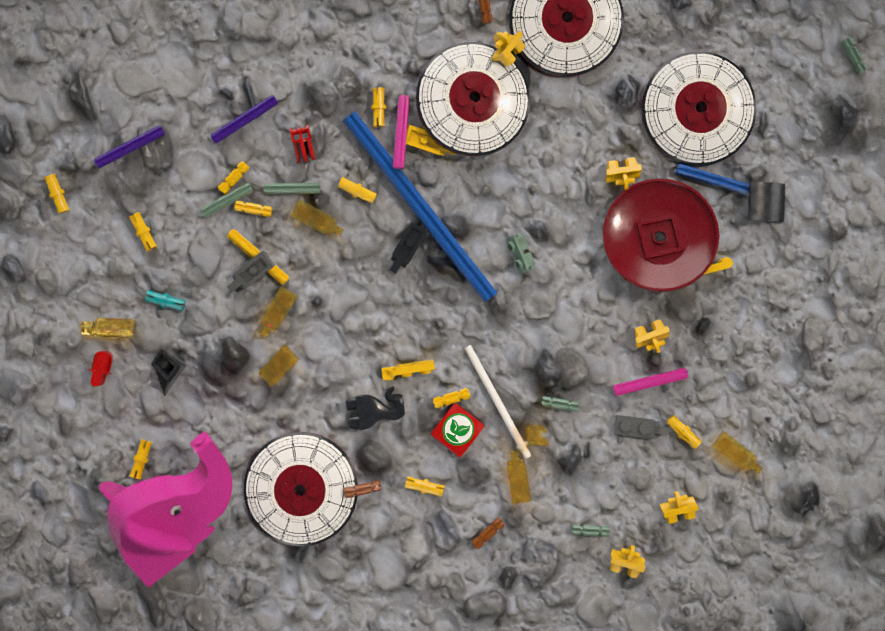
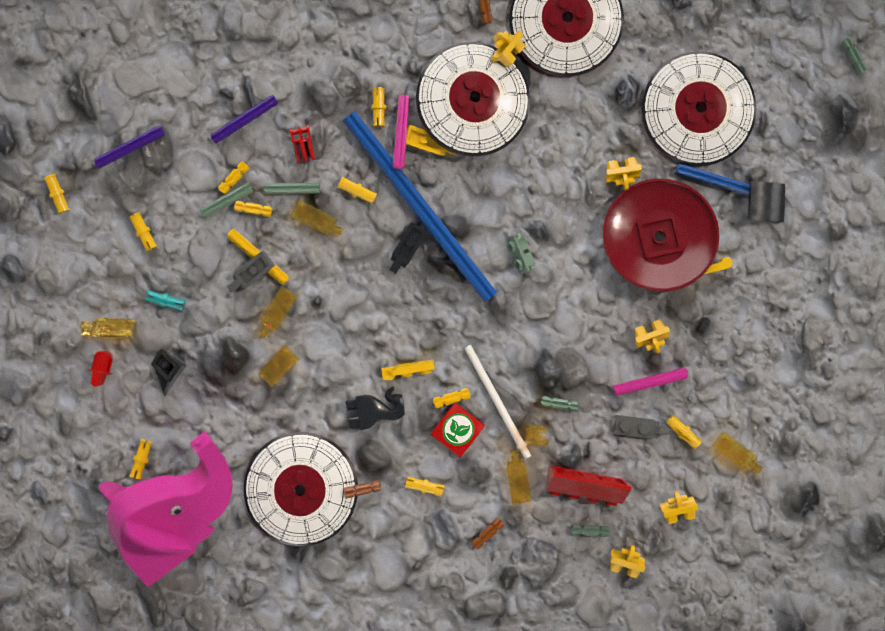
none -> red slope [545,466,632,506]

